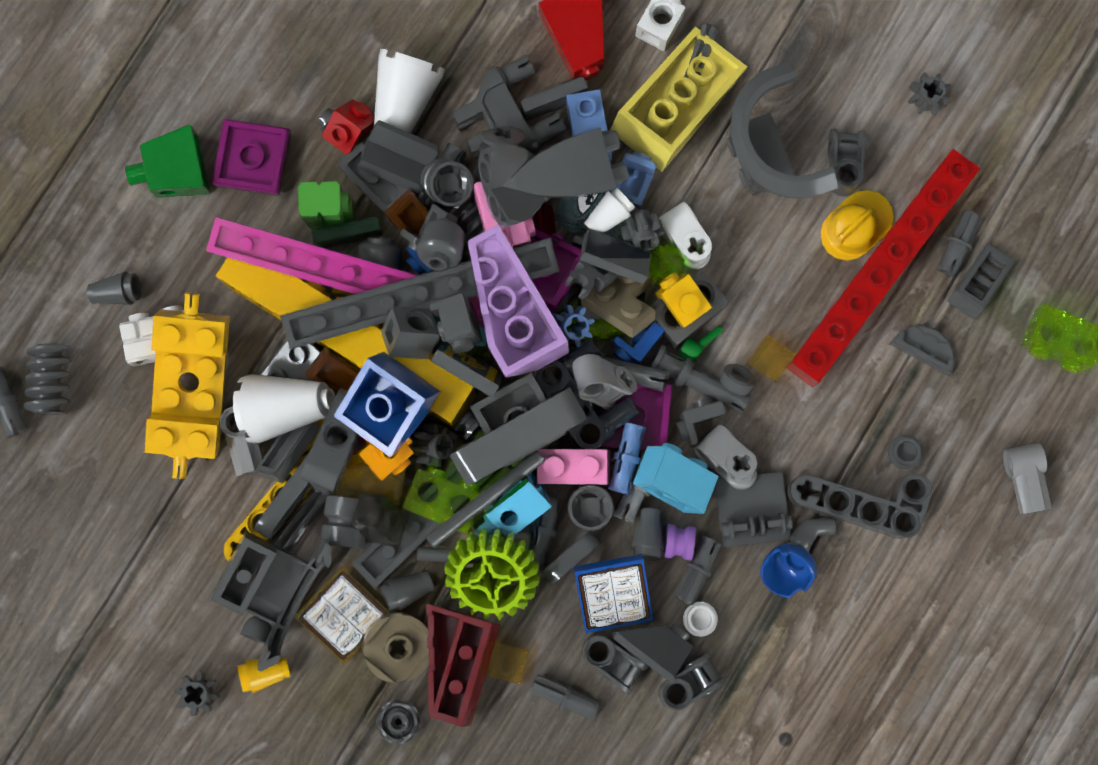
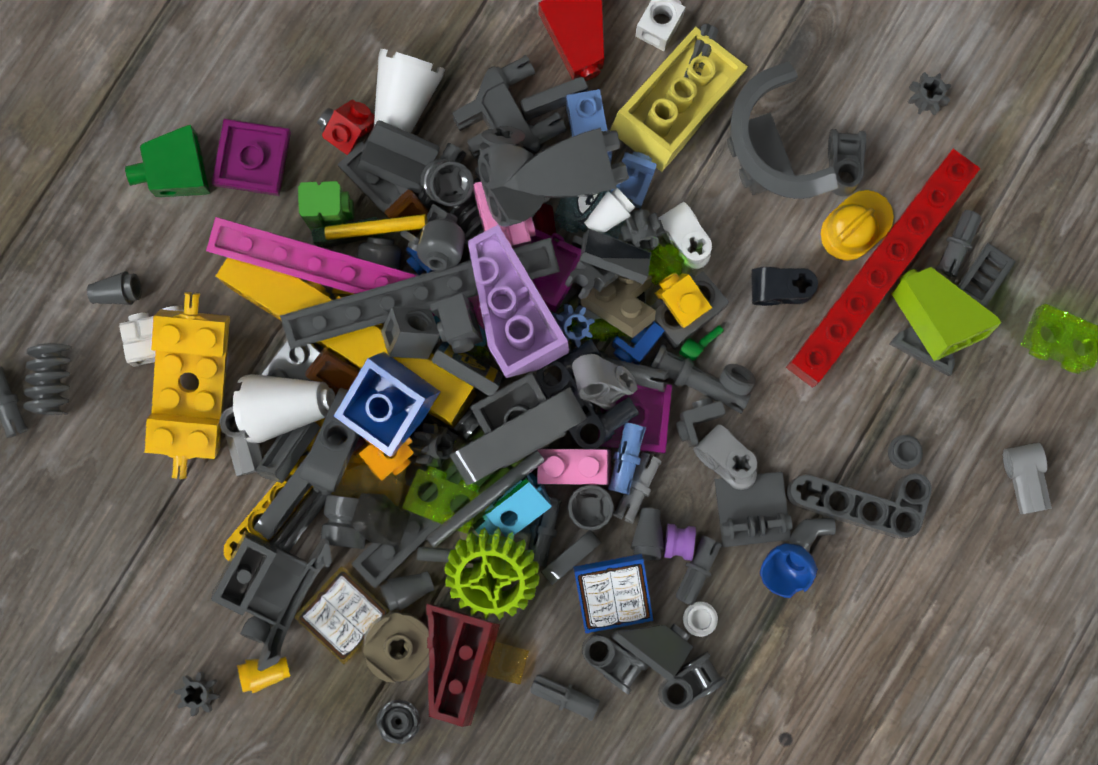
medium azure brick [633,443,718,514] -> none
clear yellow tile [747,335,795,382] -> none
none -> yellow bar [324,214,428,240]
none -> black piece [751,267,818,306]
none -> lime slope [892,267,1002,361]

